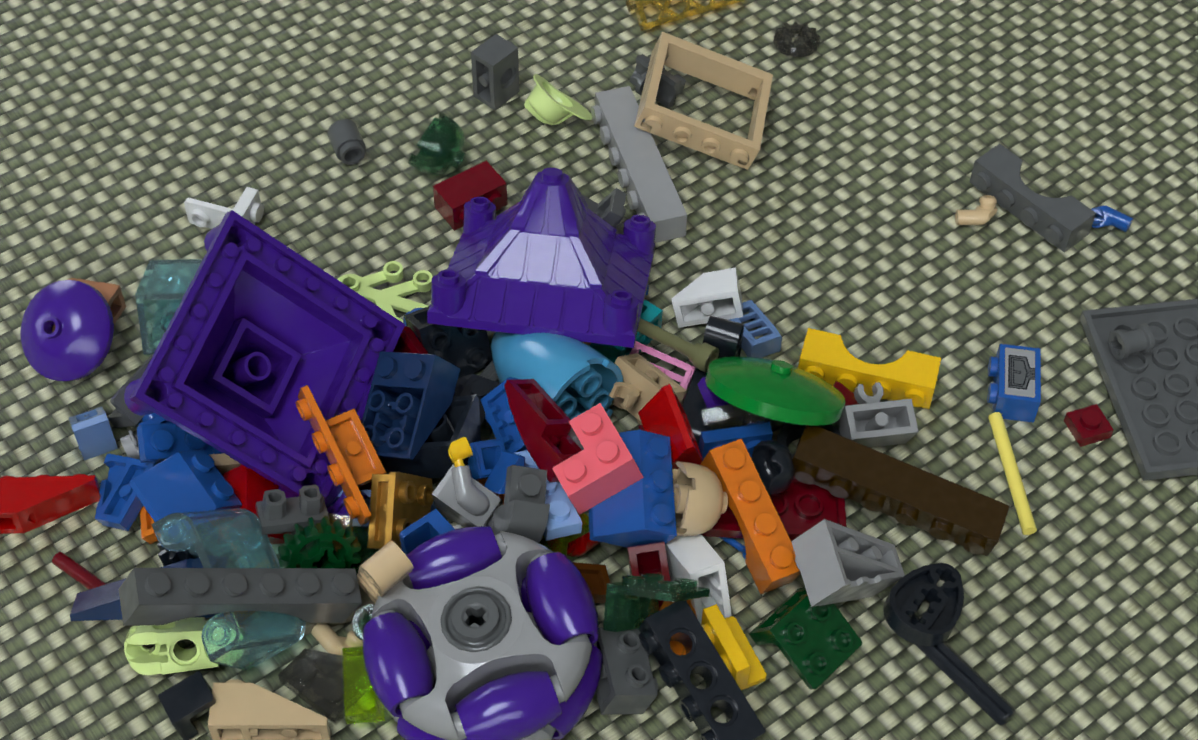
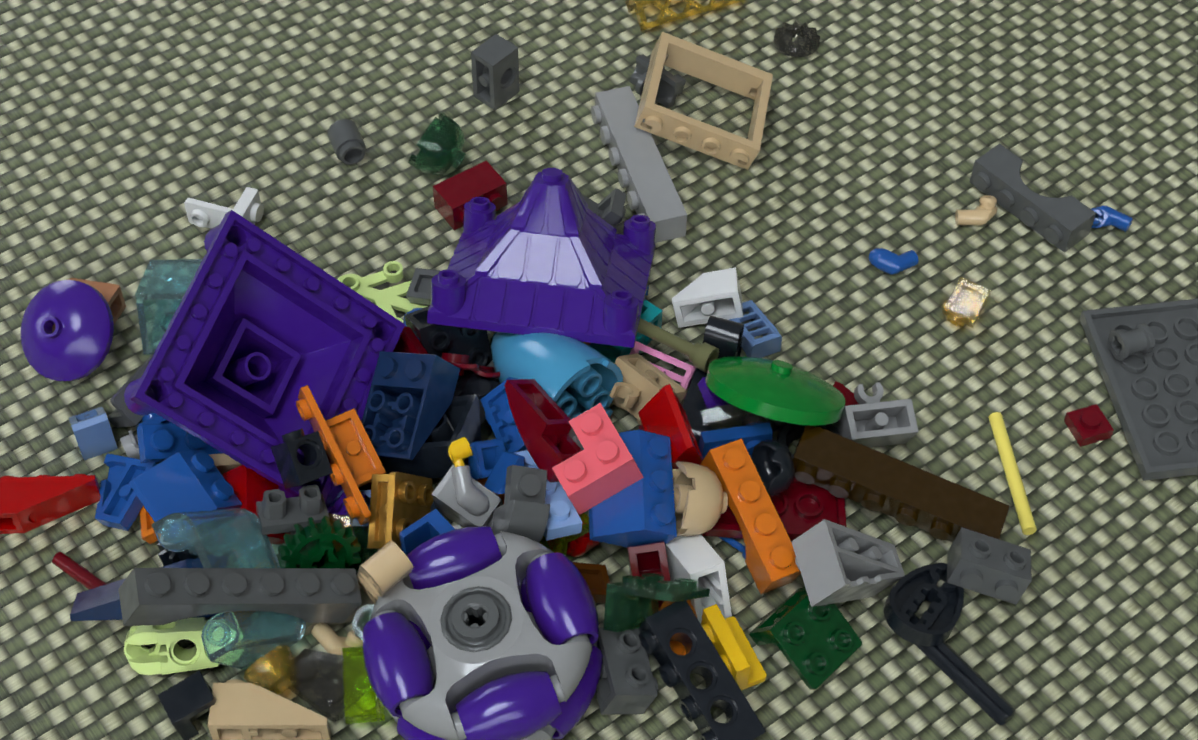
yellowish green piece [524,74,592,125] -> none
yellow arch [798,328,941,409] -> none
blue brick [987,344,1041,423] -> none
none -> clear yellow brick [243,644,296,695]
none -> black brick [271,428,333,489]
none -> dark grey tile [406,268,440,306]
none -> dark red plate [442,353,500,379]
none -> blue arm [869,248,919,275]
none -> clear yellow bracket [942,277,991,328]
none -> dark grey brick [947,528,1032,605]

